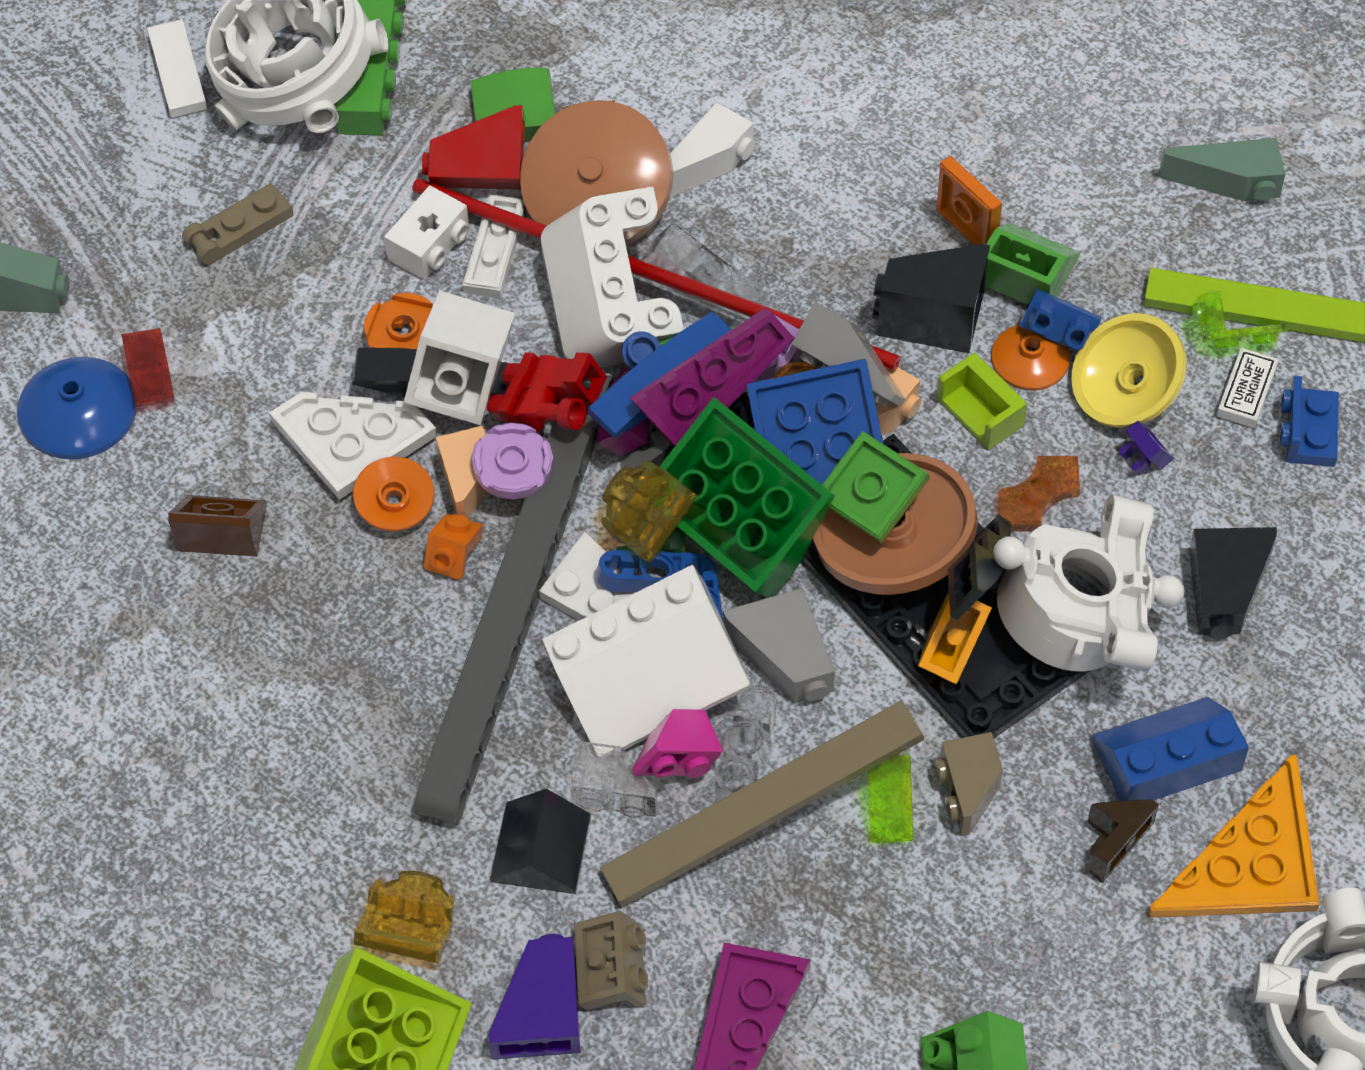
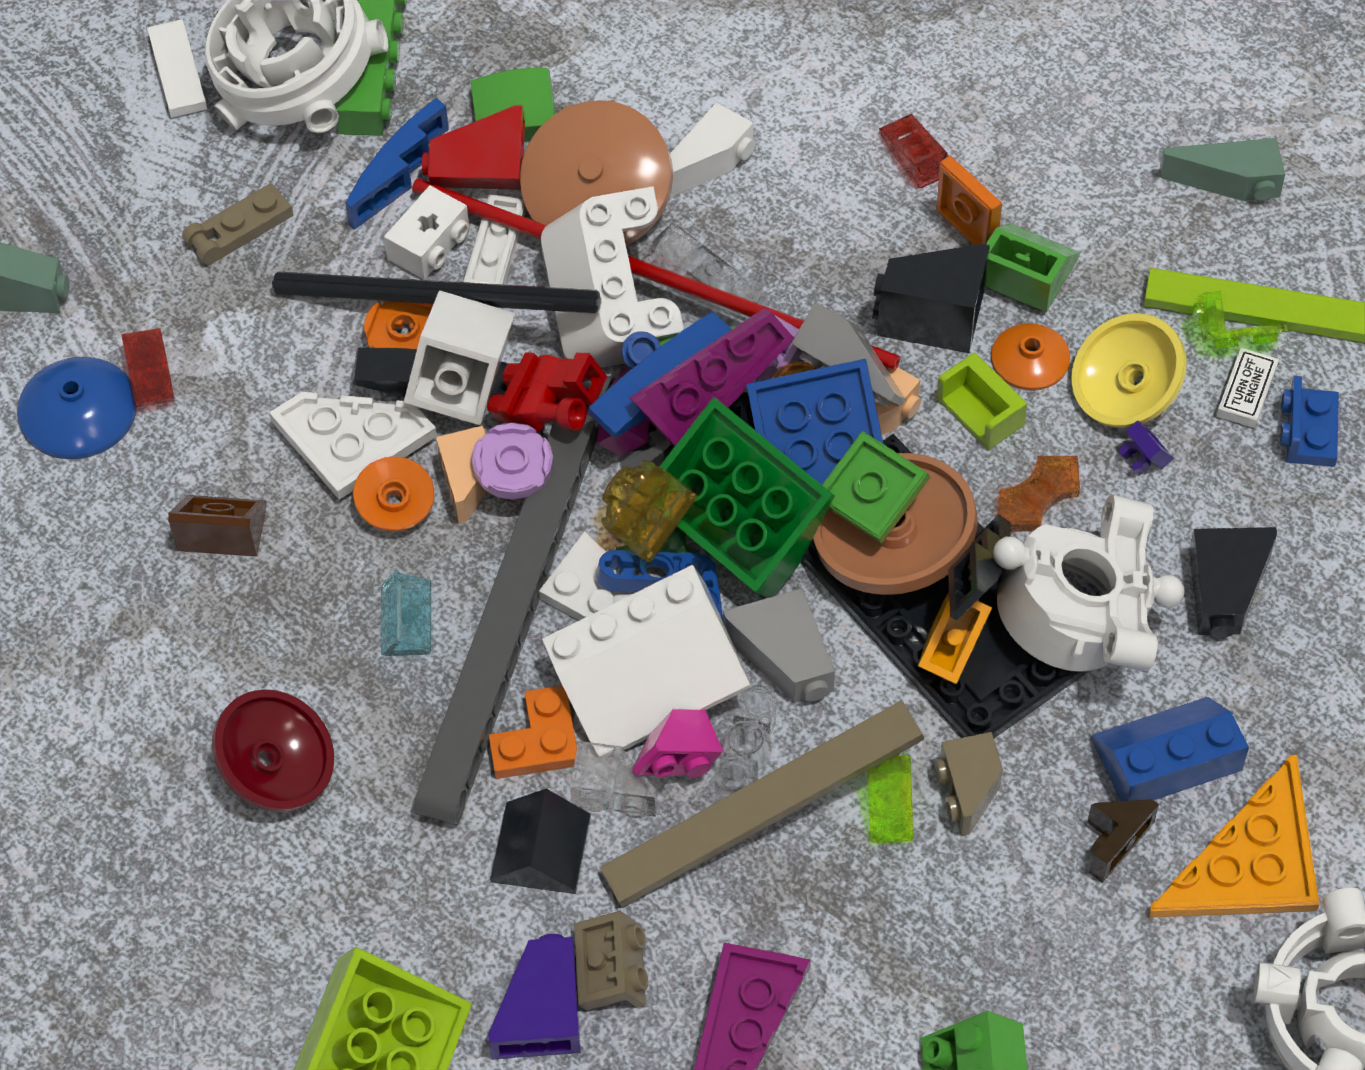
clear yellow slope [354,871,454,963] -> none
orange bracket [424,514,483,580] -> none
blue hips [1019,288,1101,352] -> none
none -> dark red dish [212,689,334,812]
none -> black axle [272,271,602,314]
none -> blue slope [345,98,449,230]
none -> clear light blue slope [381,571,431,656]
none -> orange plate [489,685,579,779]
none -> clear red slope [879,114,948,188]

